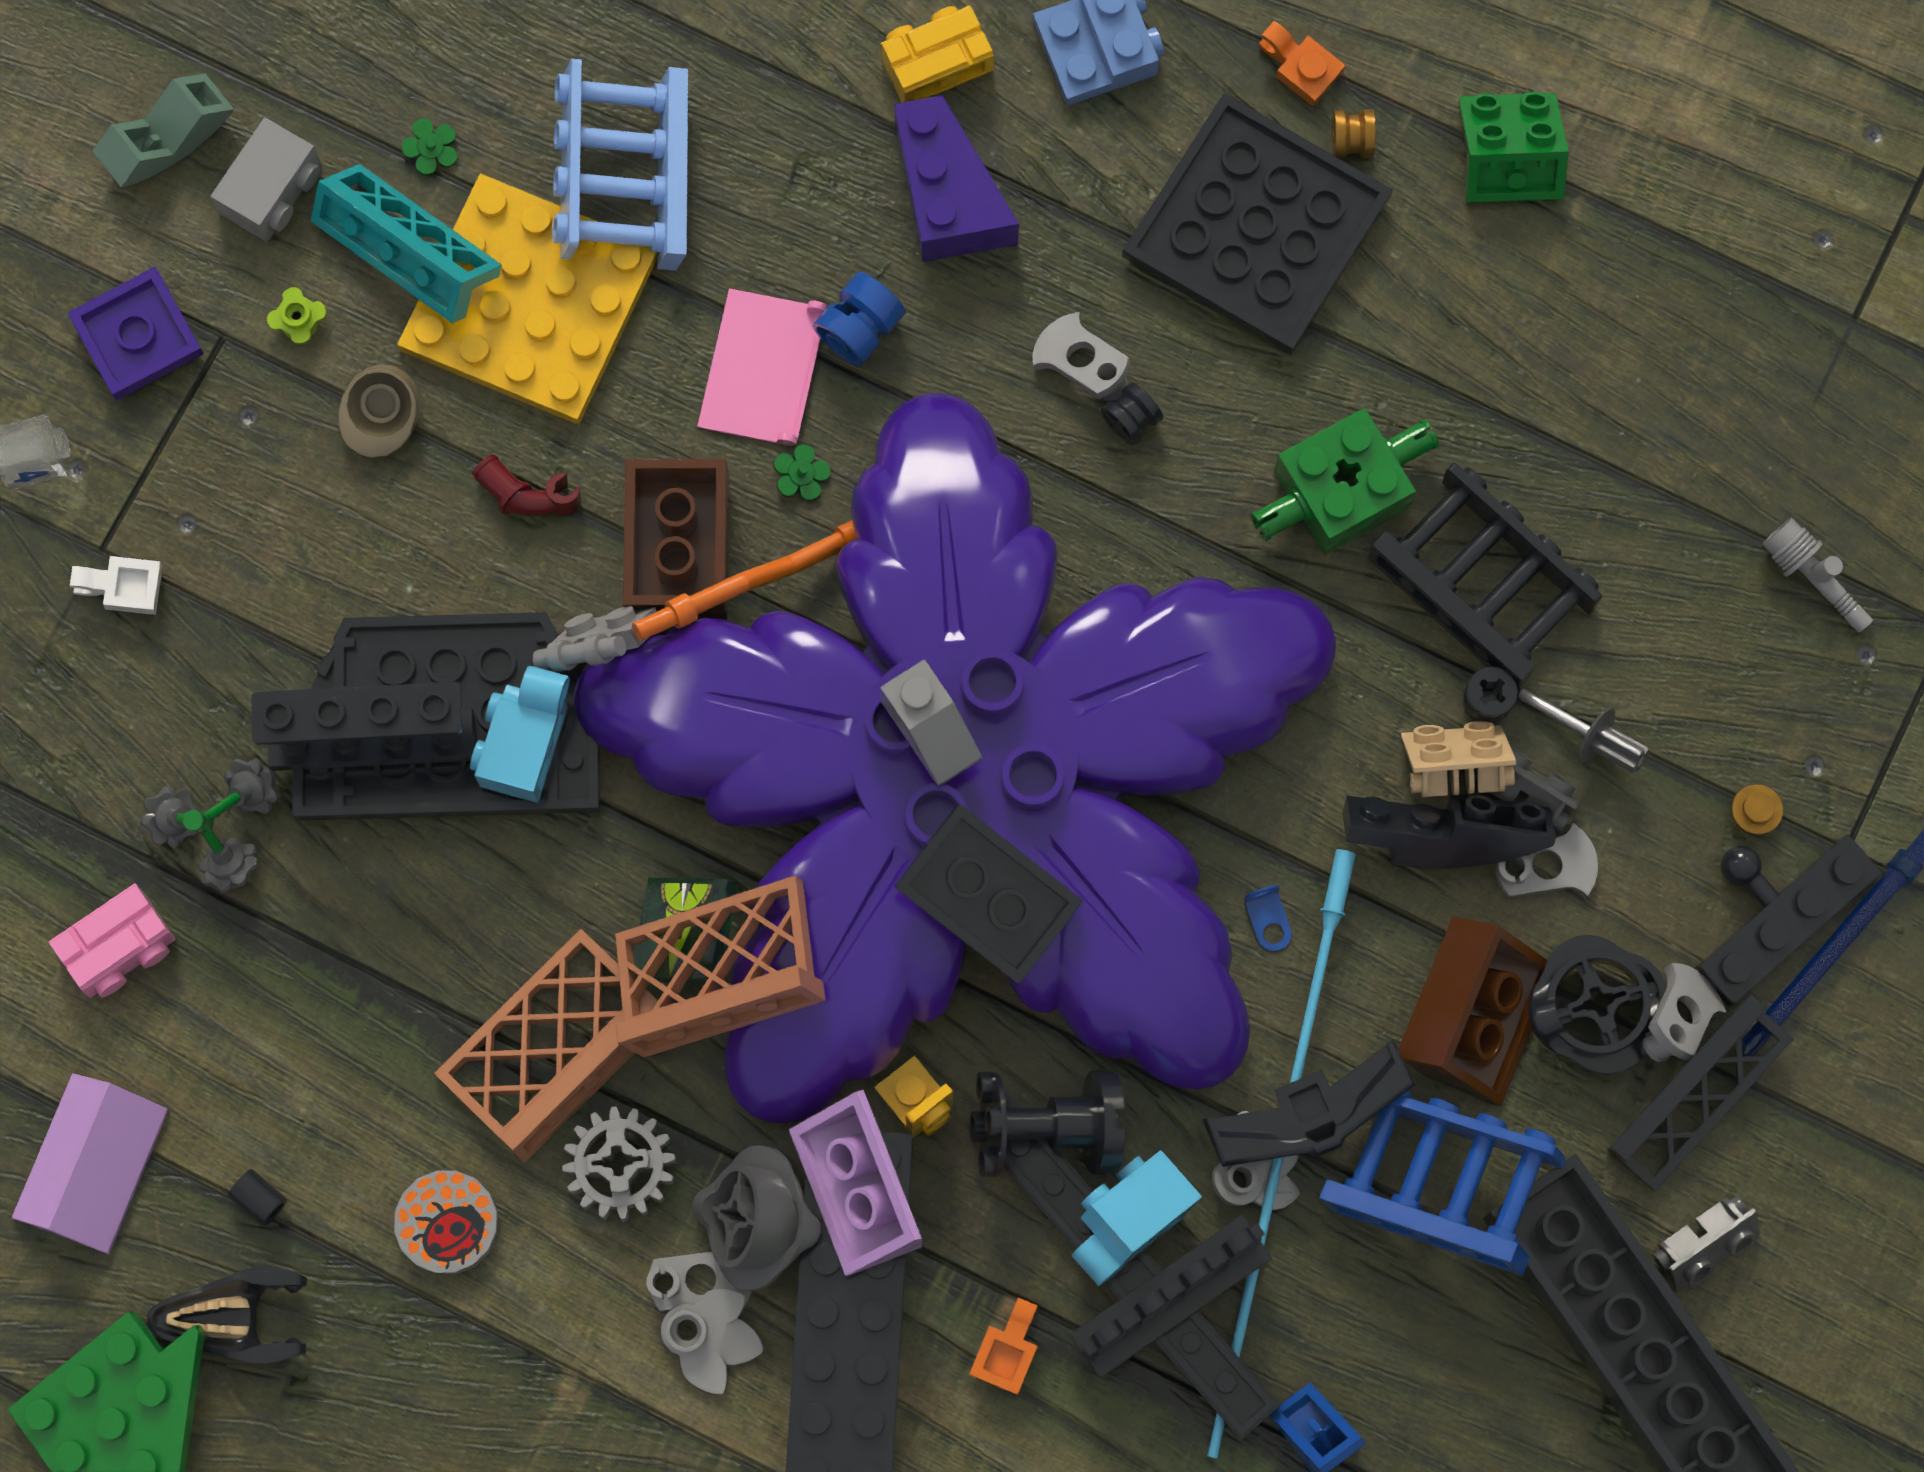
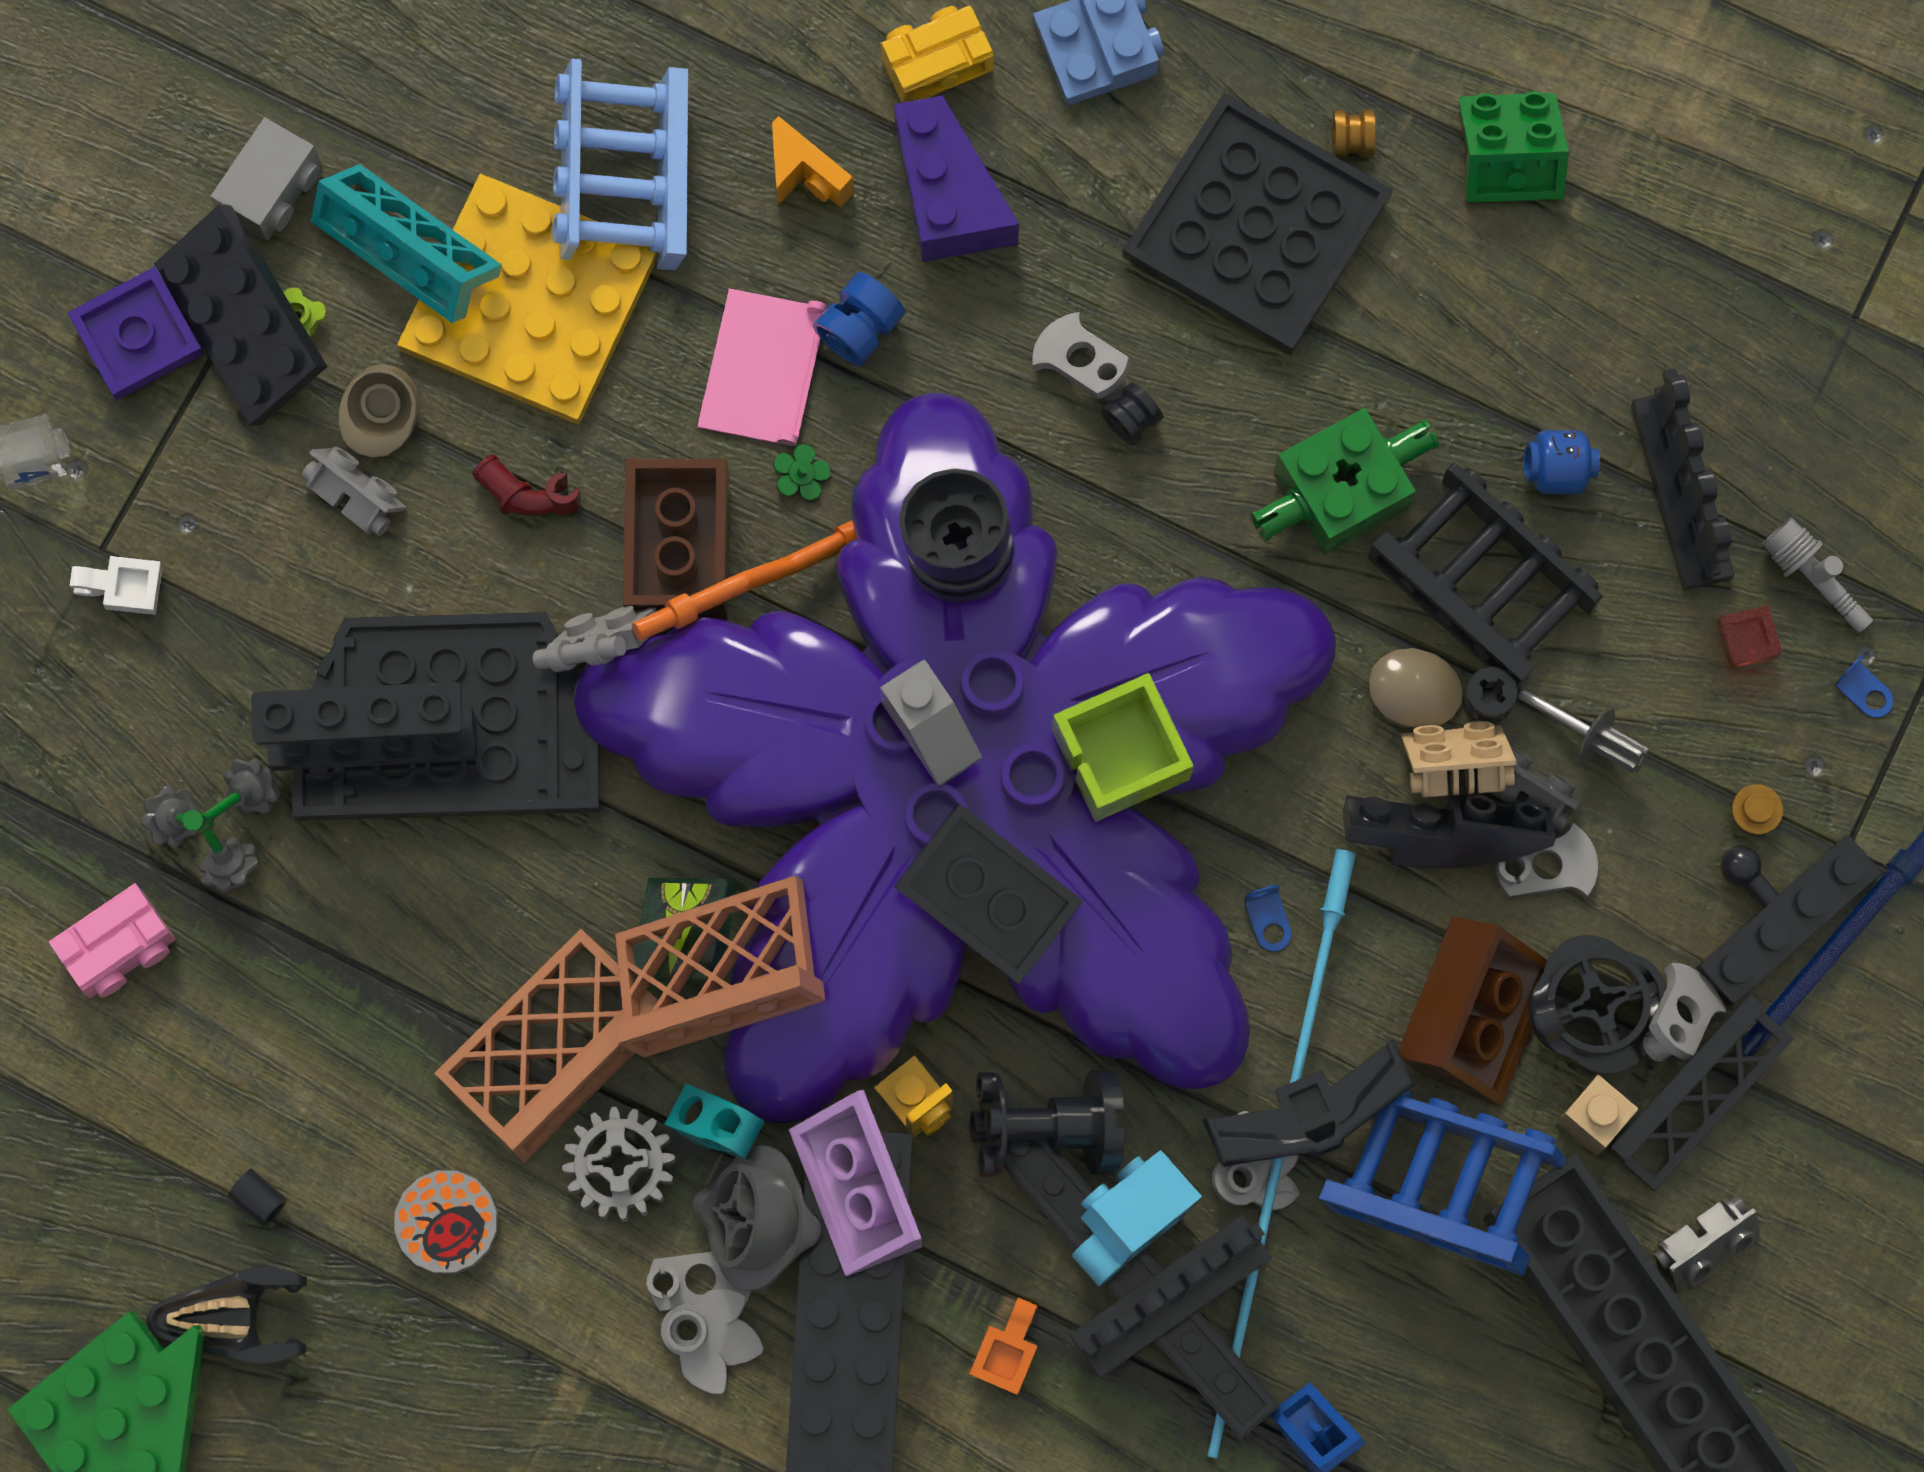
lavender slope [12,1073,169,1255] -> none
sand green brick [92,73,234,187] -> none
green plant [401,119,457,175] -> none
medium azure hinge [470,665,570,803] -> none
orange plate [1258,21,1346,107] -> none
none -> black plate [154,204,328,425]
none -> light grey hinge [302,447,407,536]
none -> teal leg [664,1083,764,1160]
none -> light orange slope [772,116,854,208]
none -> black wheel [899,468,1015,603]
none -> lime piece [1051,673,1194,822]
none -> dark tan hat [1369,648,1462,729]
none -> blue head [1523,430,1600,495]
none -> tan brick [1557,1075,1639,1156]
none -> black fence [1631,369,1735,591]
none -> clear red plate [1717,605,1782,669]
none -> blue piece [1834,655,1893,718]

